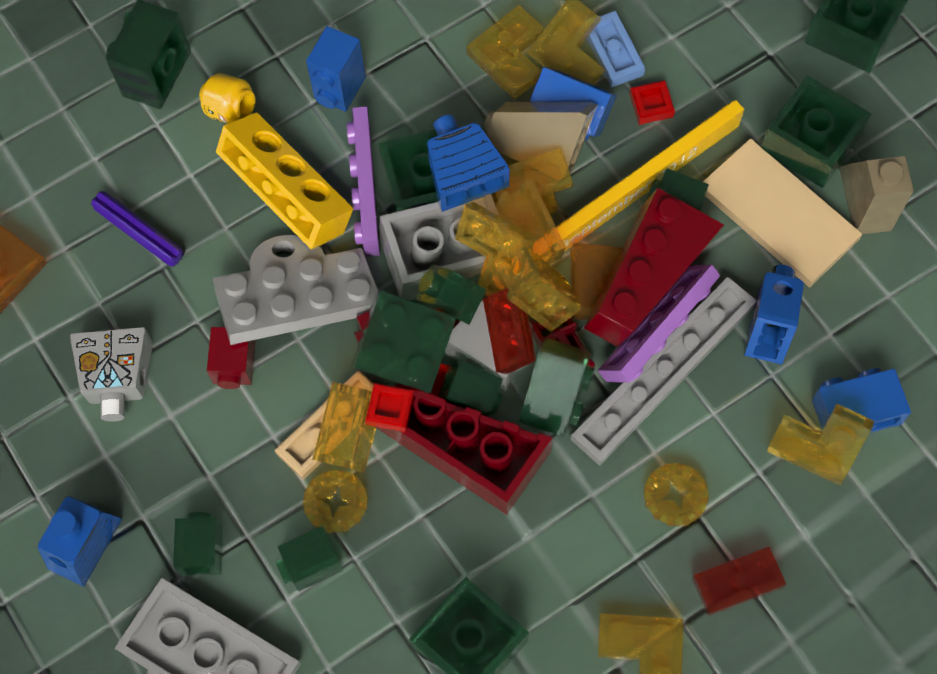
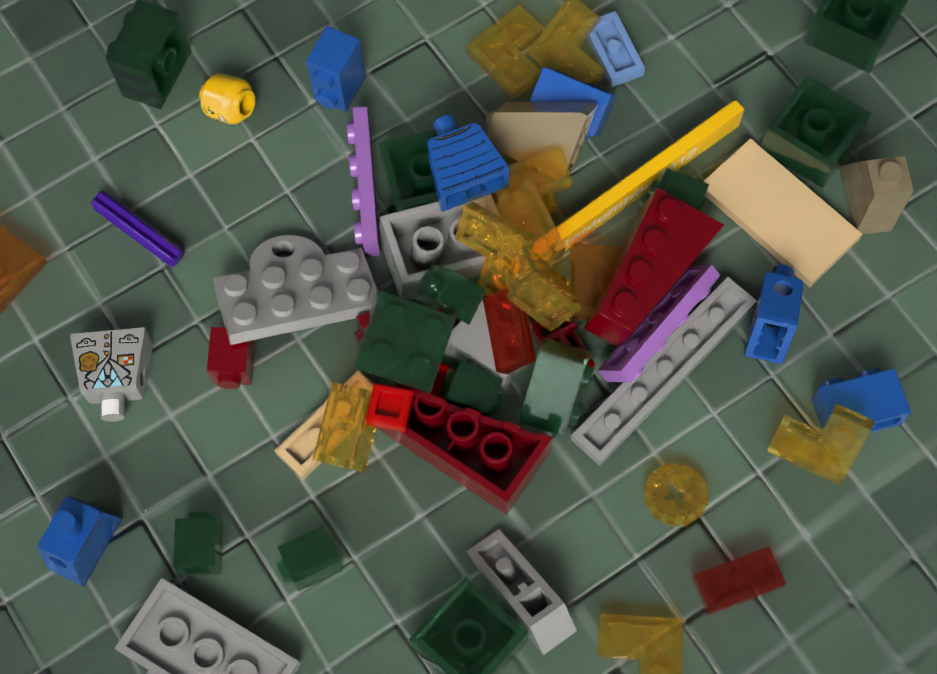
yellow brick [216,112,353,250] -> none
clear yellow gear [303,470,367,534] -> none
red tile [629,80,675,125] -> none
none -> light grey slope [466,529,577,655]

